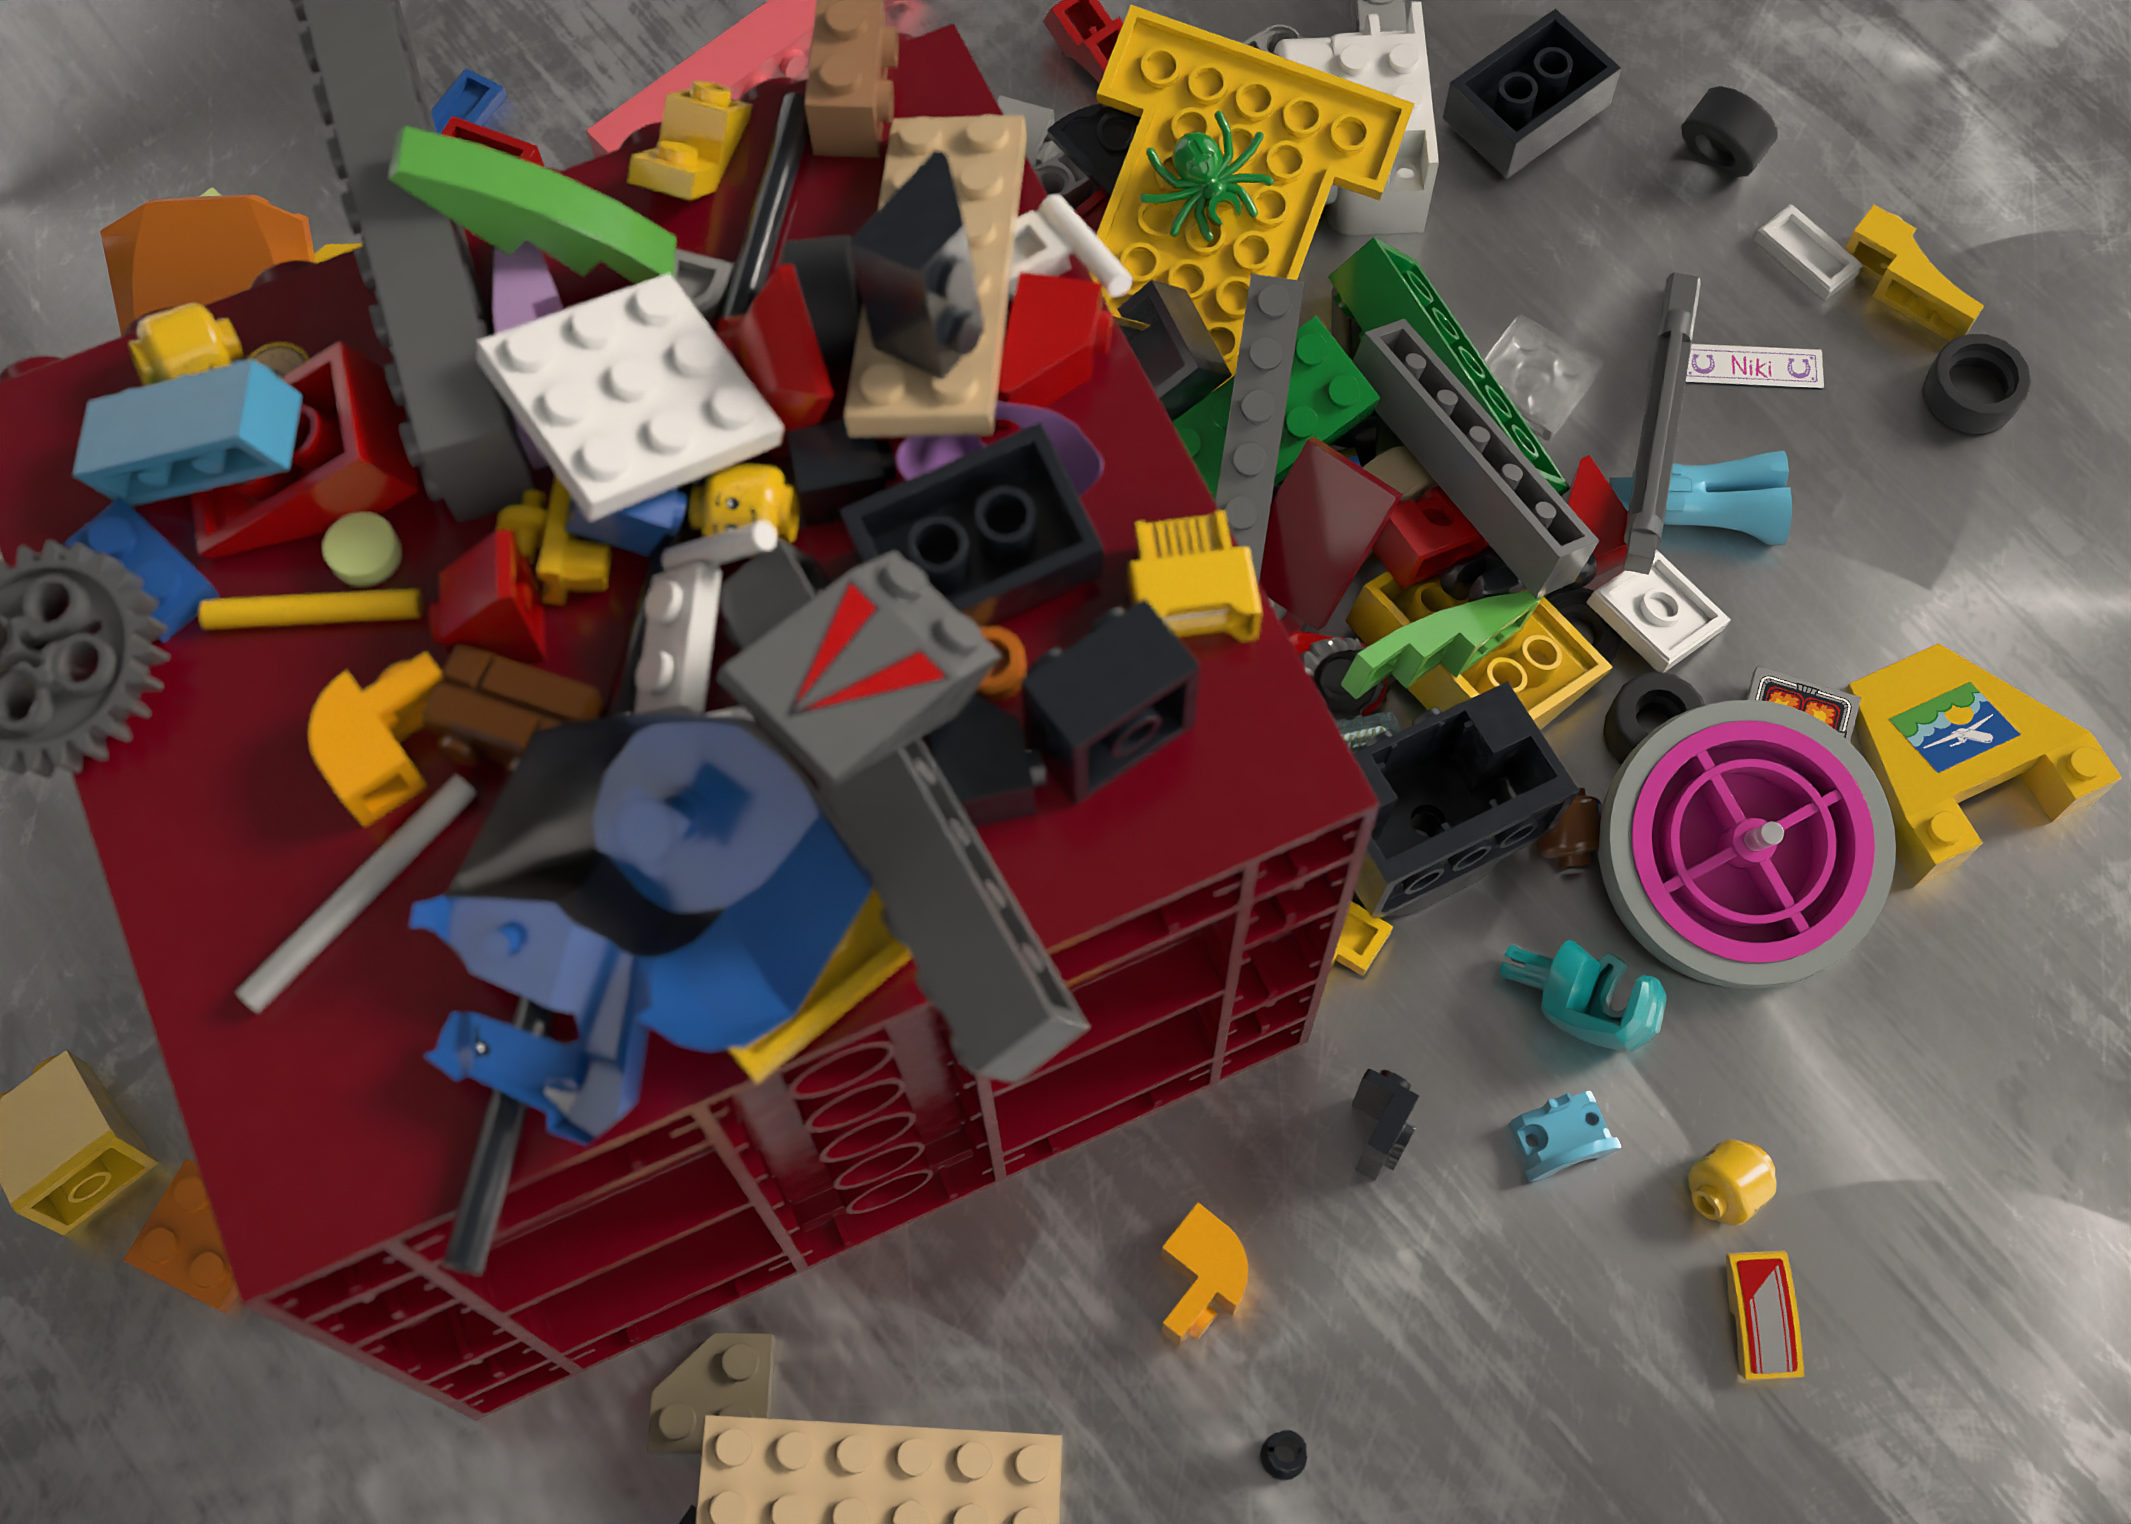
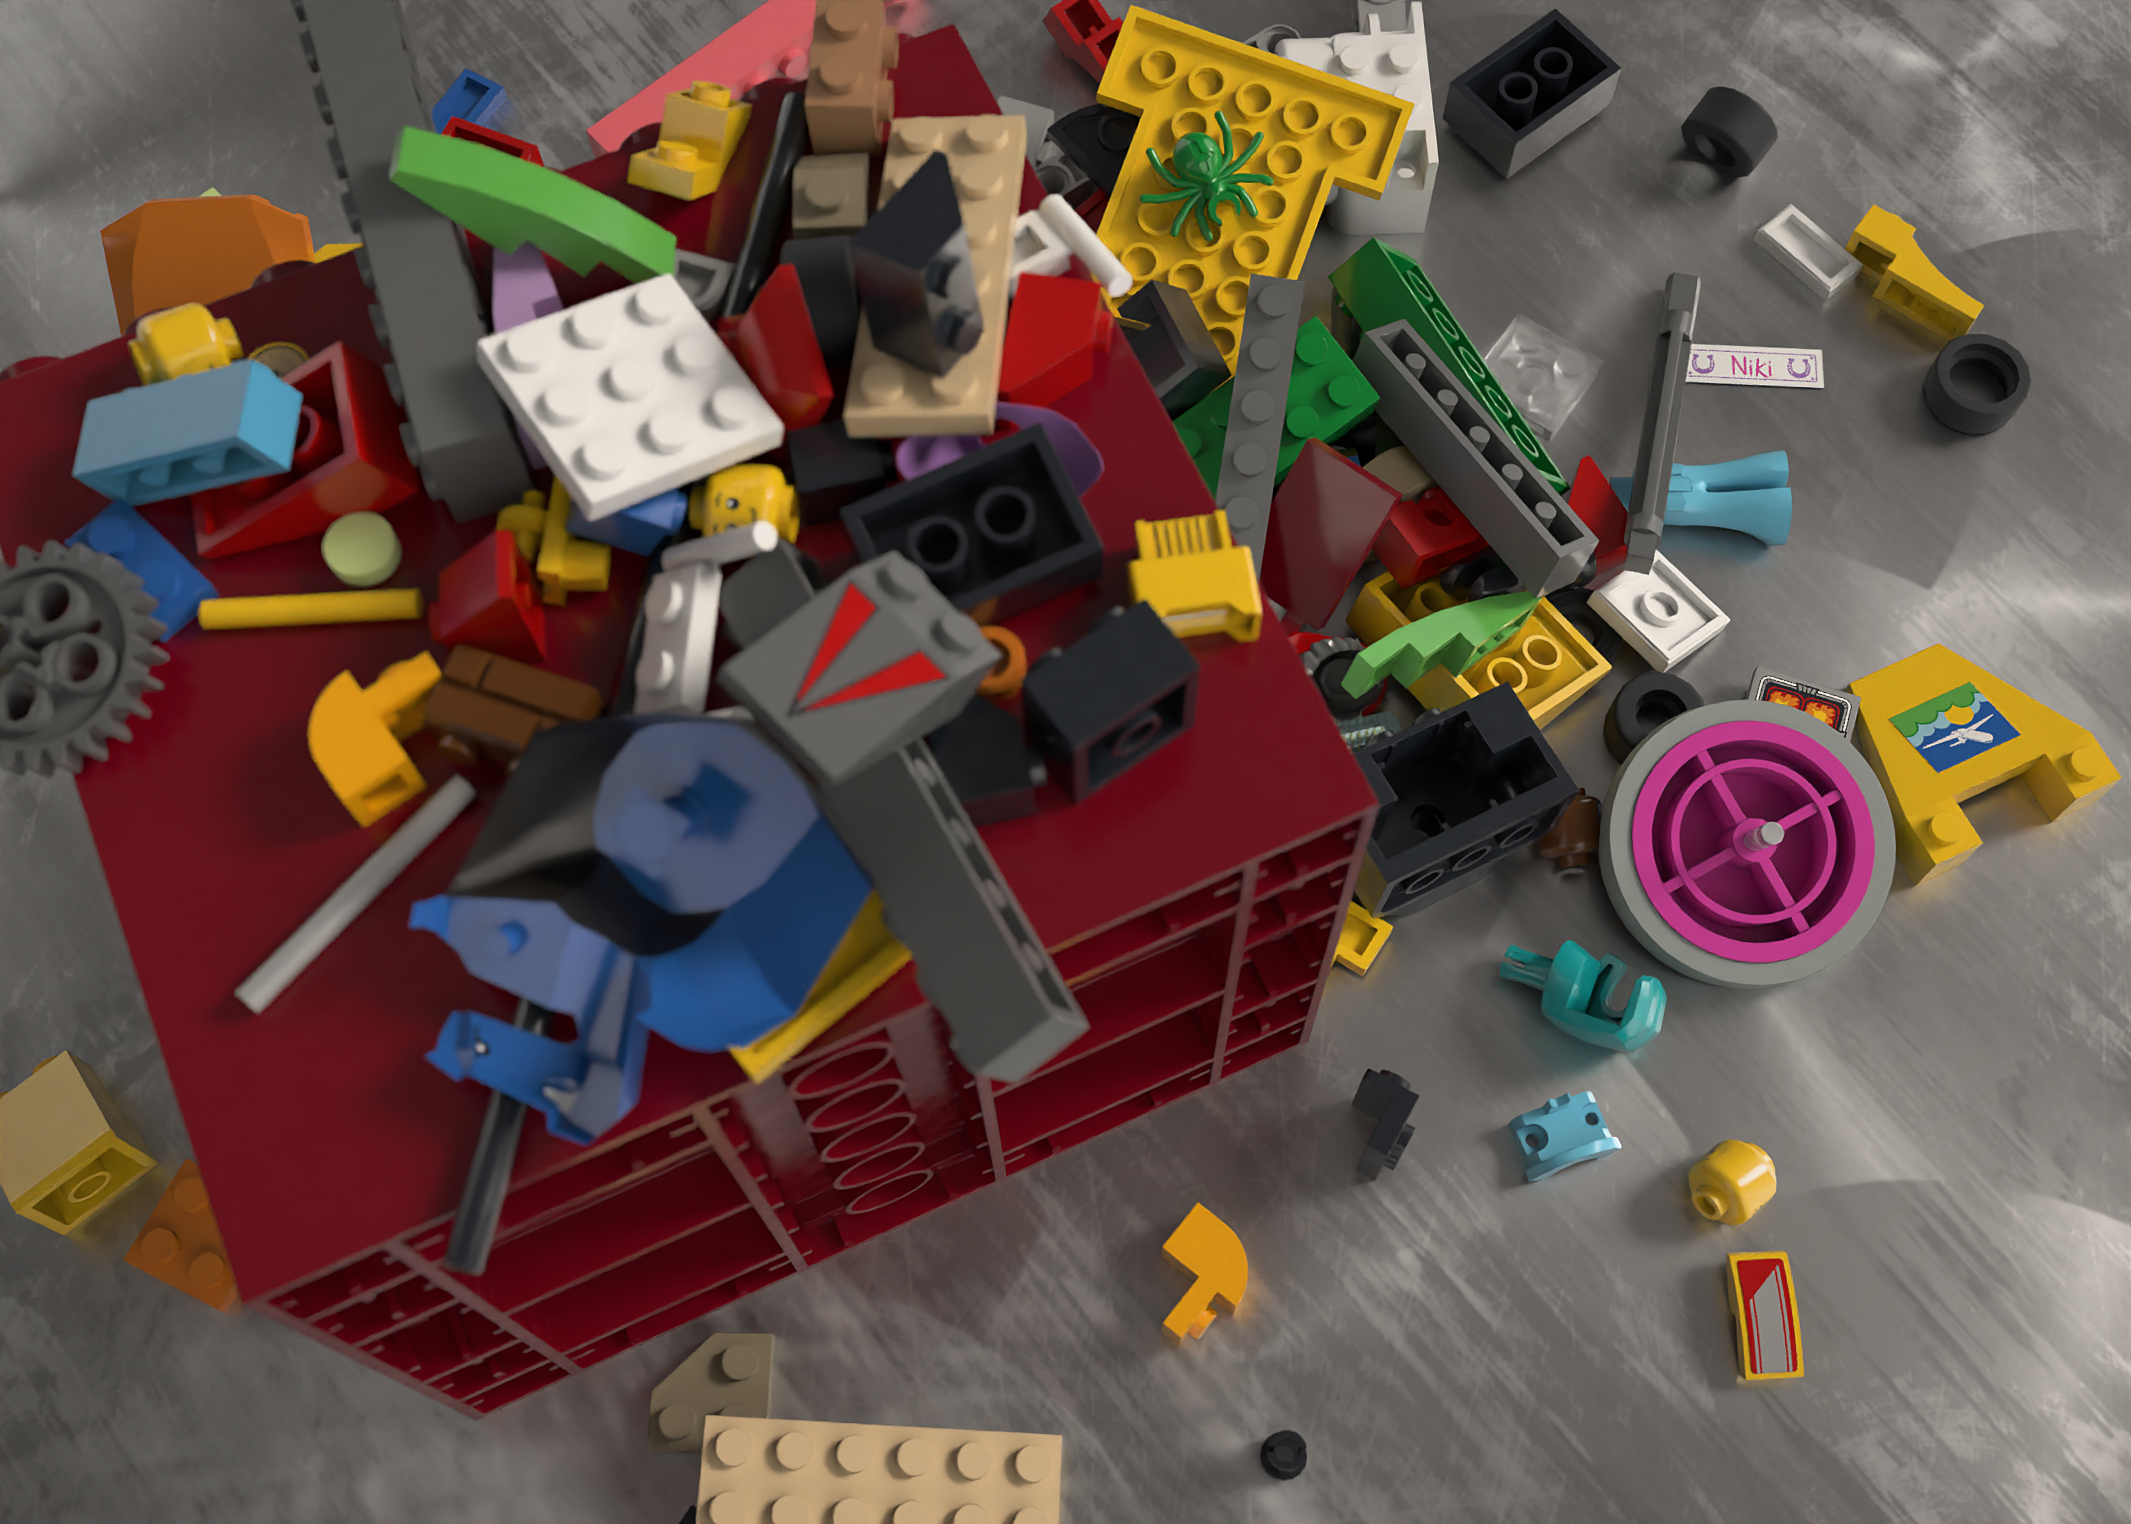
none -> dark tan slope [793,153,870,240]

